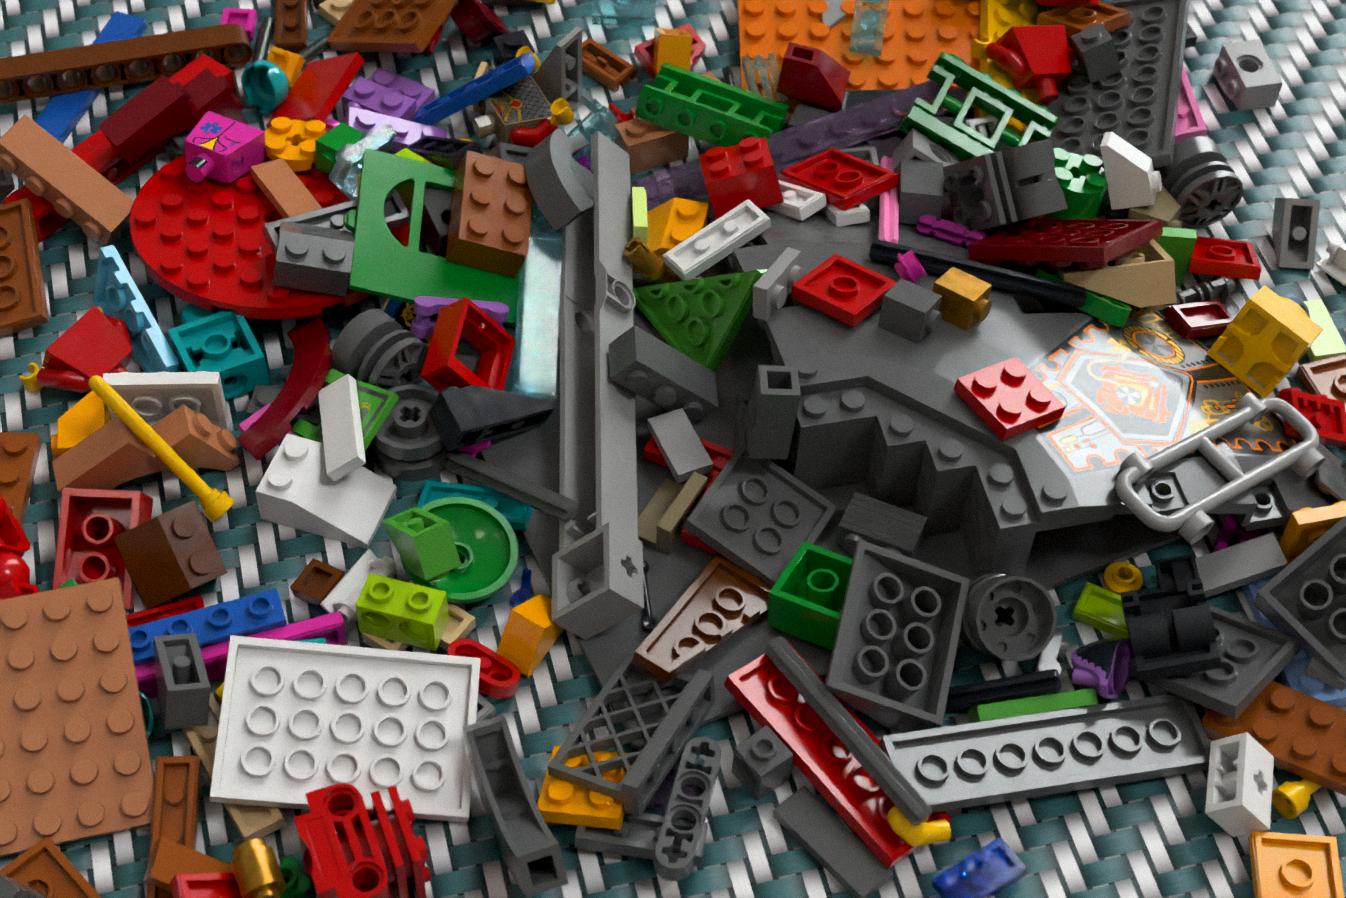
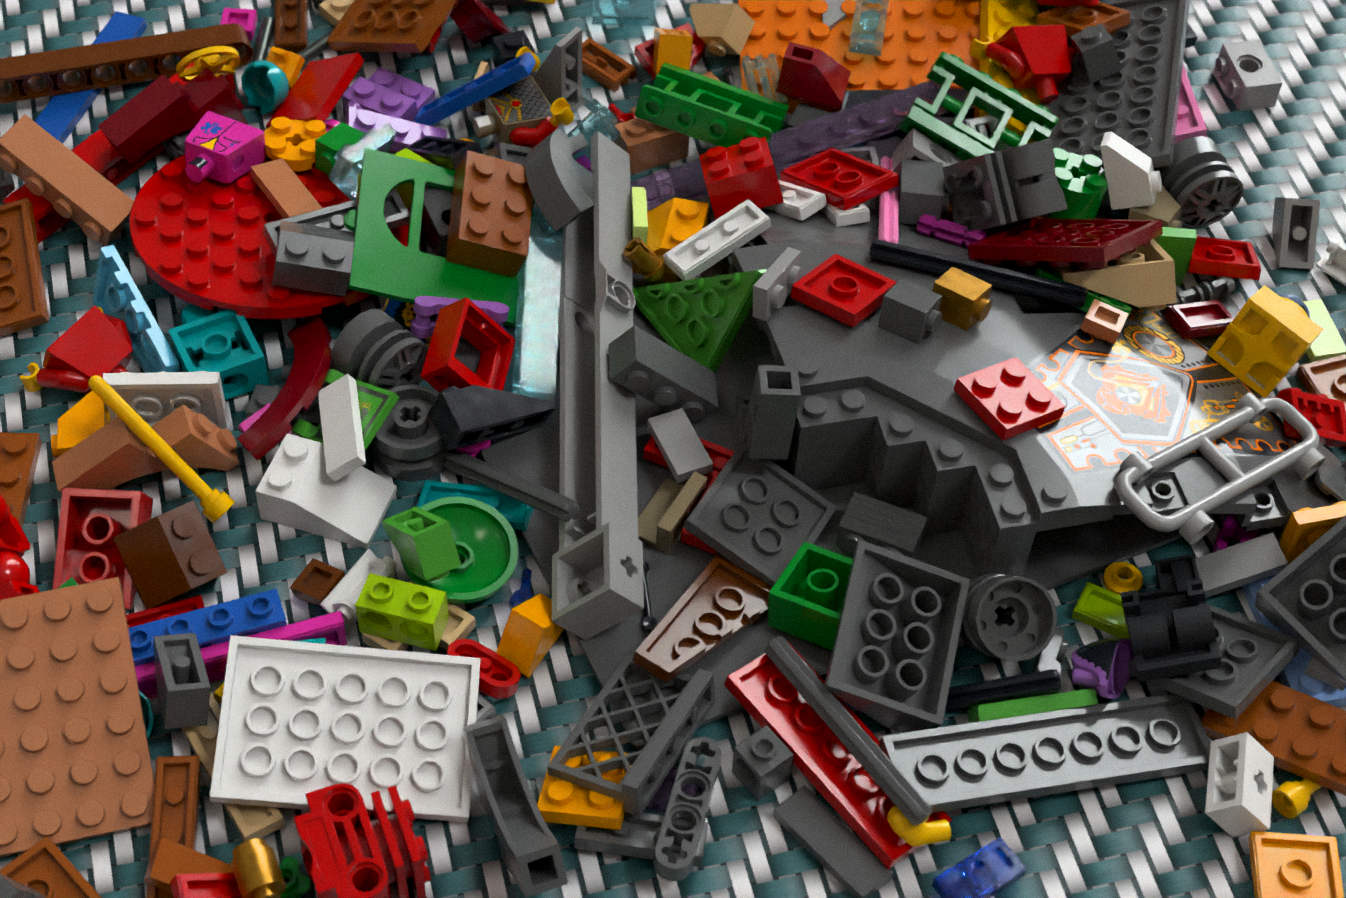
dark pink plate [894,250,926,285] -> none
none -> yellow wheel [176,46,240,83]
none -> tan slope [689,3,755,56]
none -> nougat plate [1080,299,1129,344]

